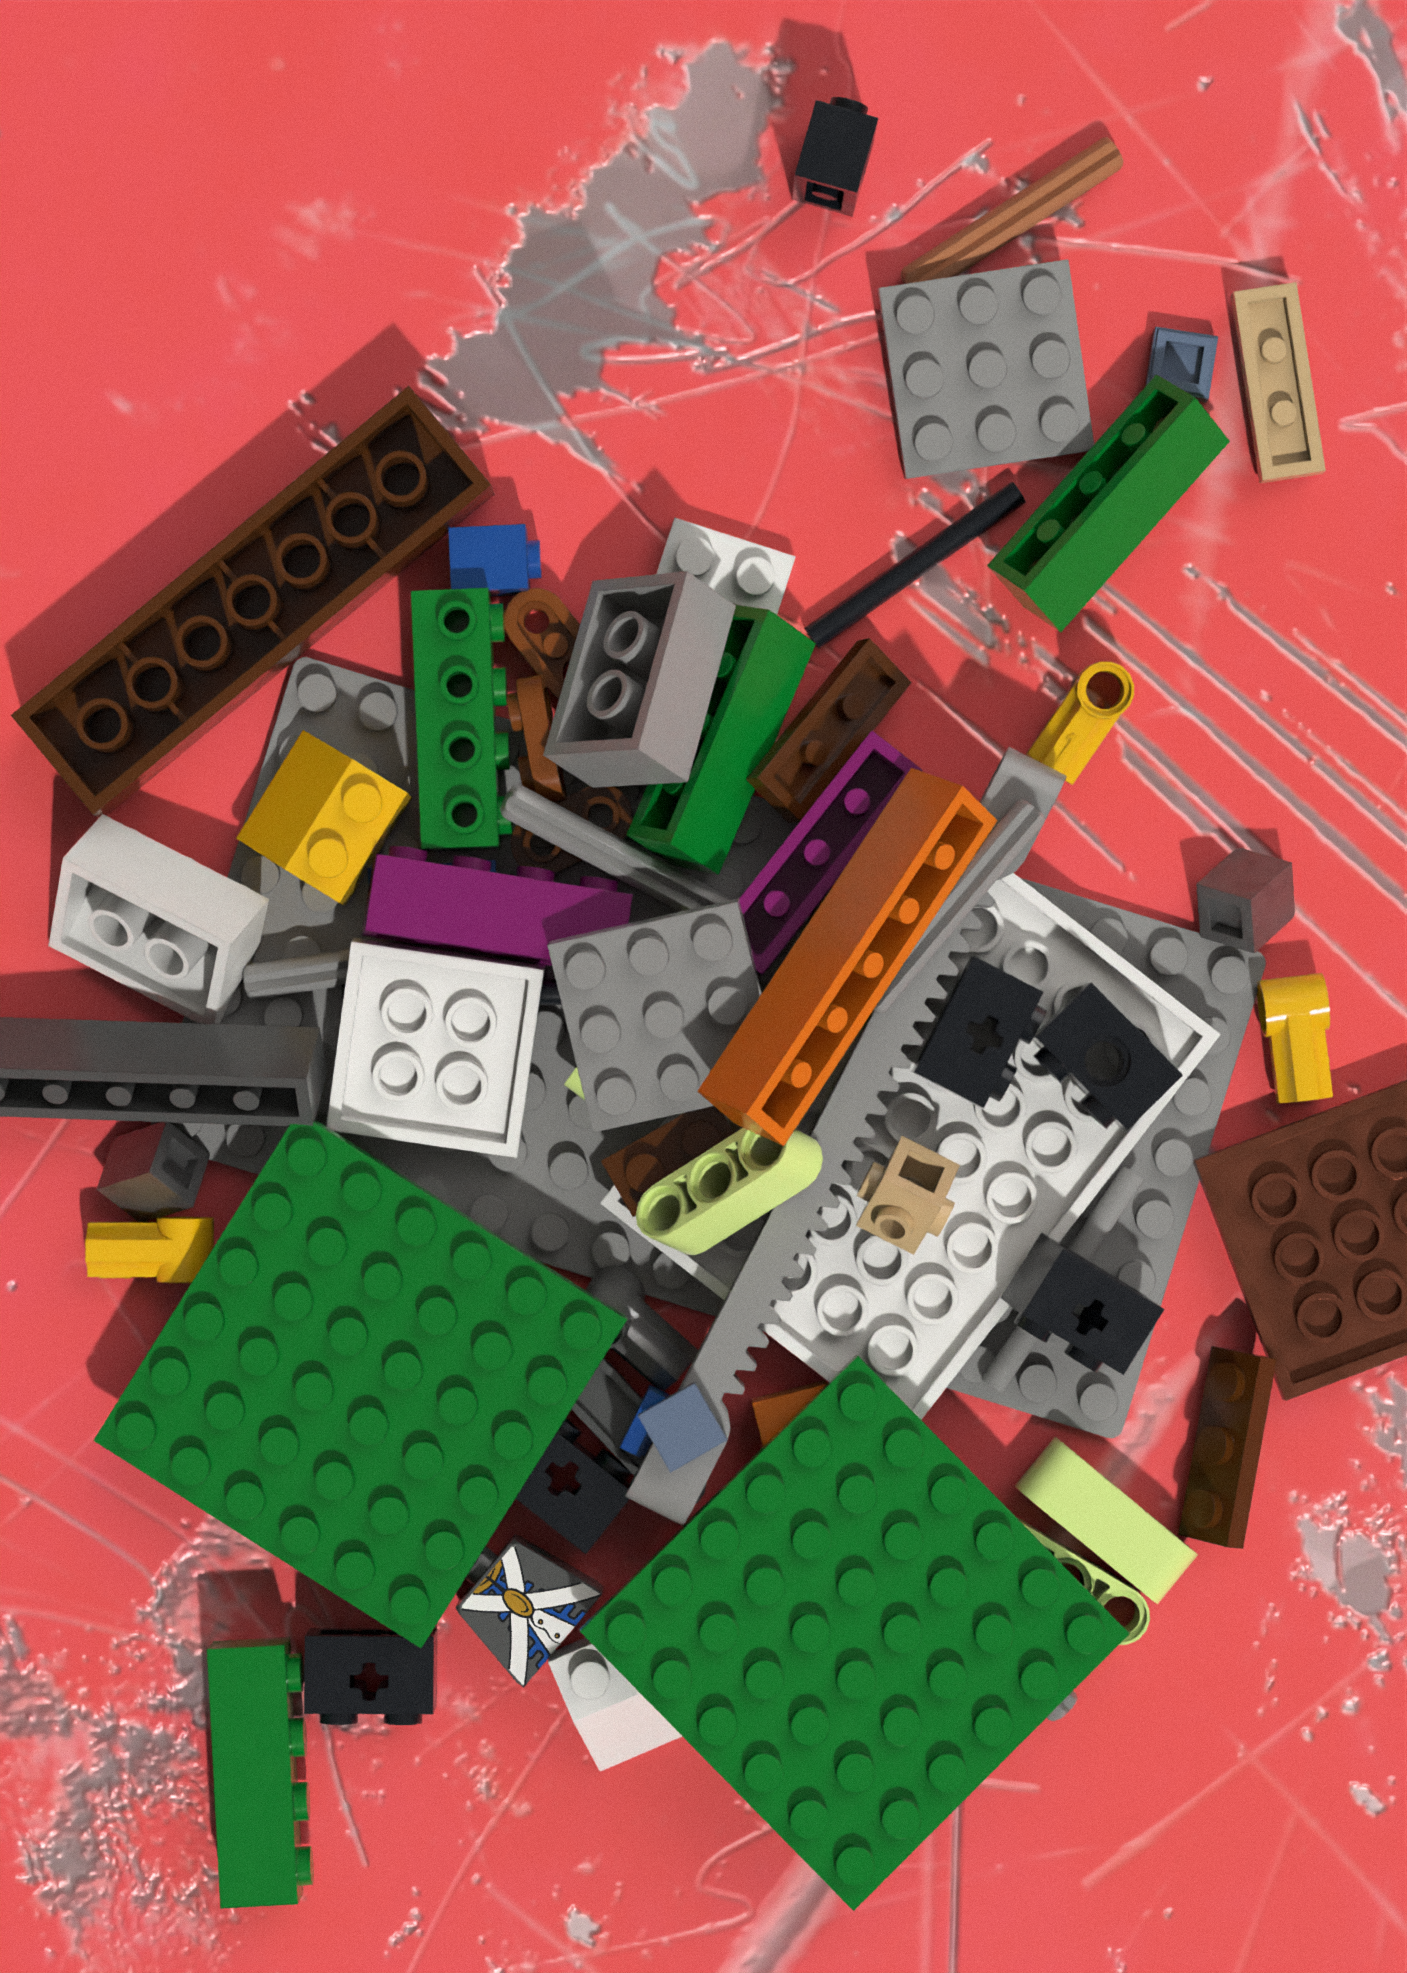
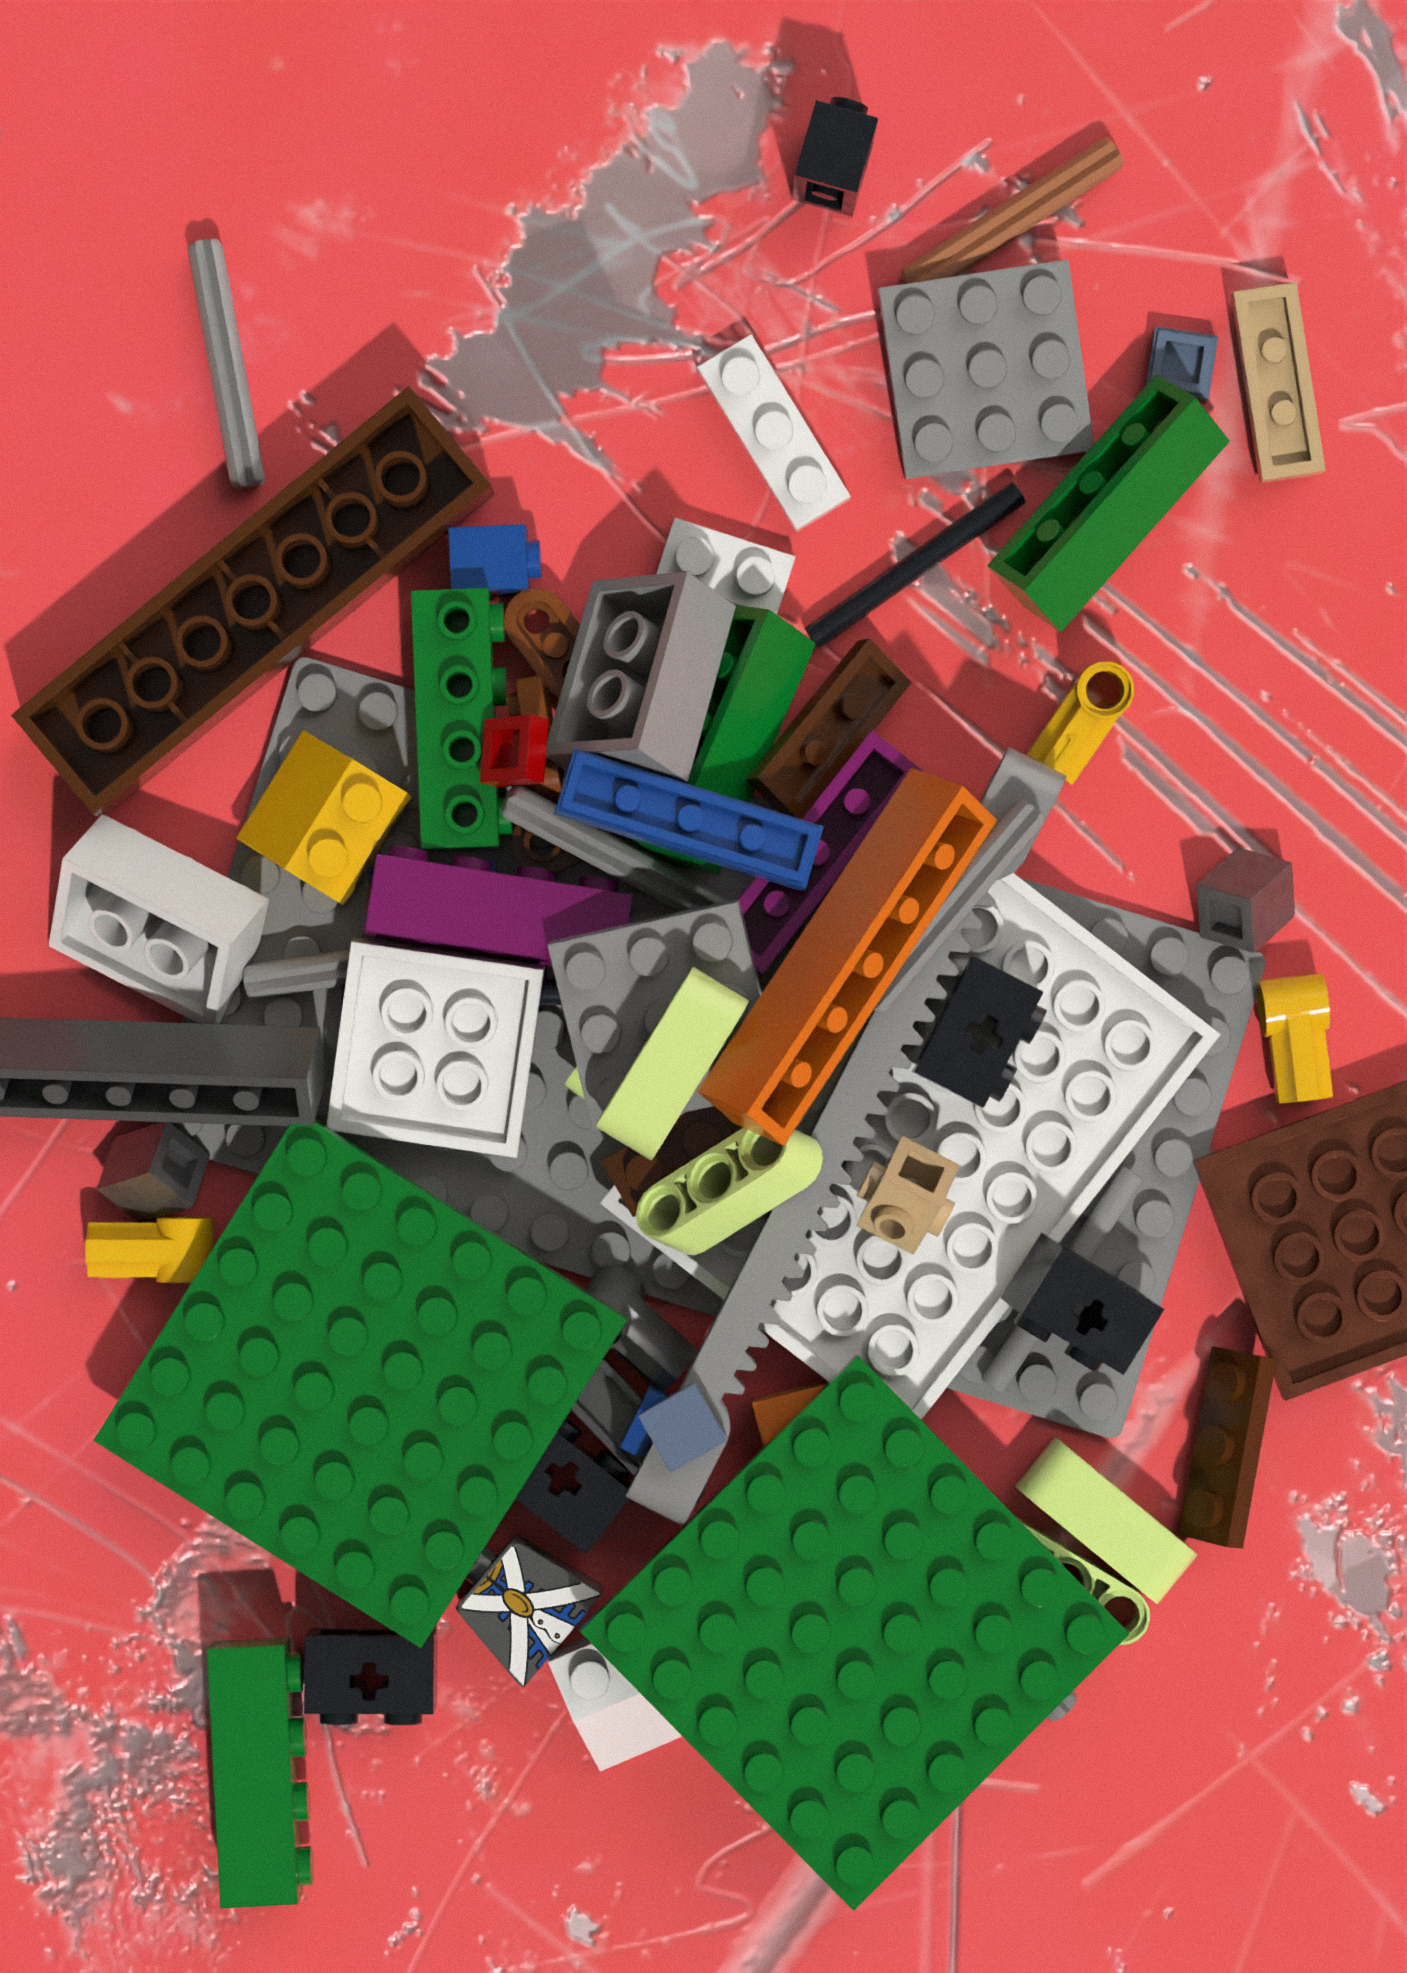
black brick [1033,982,1183,1130] -> none
none -> light grey axle [187,239,265,490]
none -> red plate [480,714,549,787]
none -> blue tile [554,748,824,891]
none -> yellowish green beam [595,967,749,1160]
none -> white plate [697,334,851,533]

